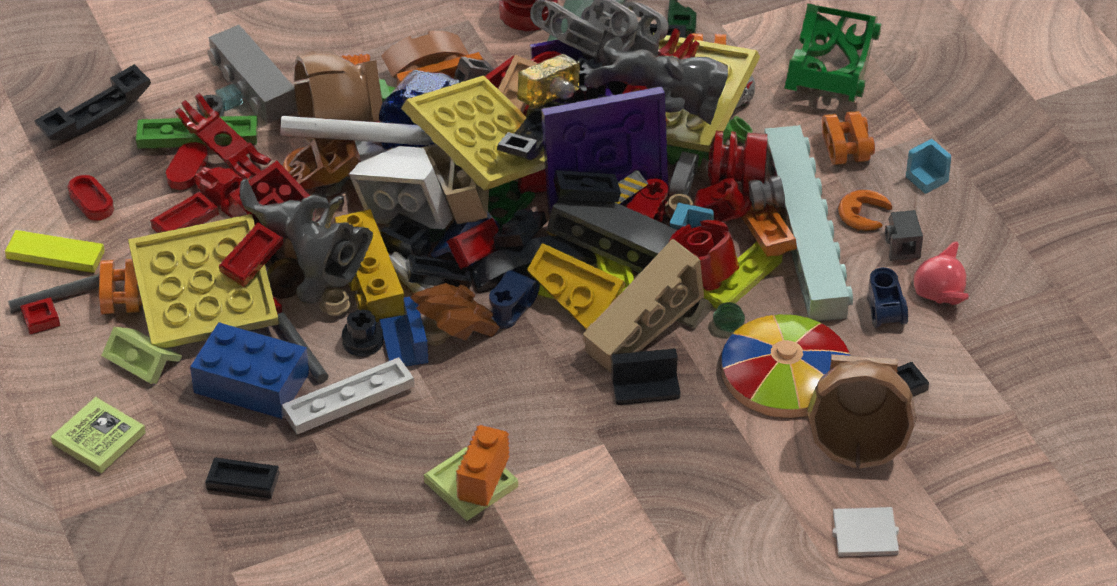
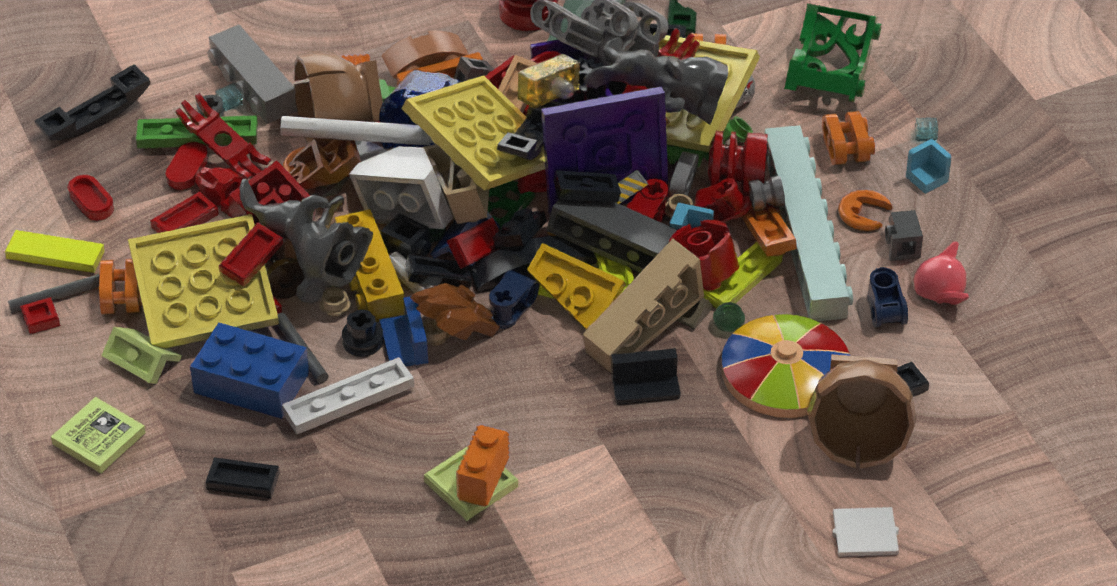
none -> clear light blue piece [915,118,939,141]

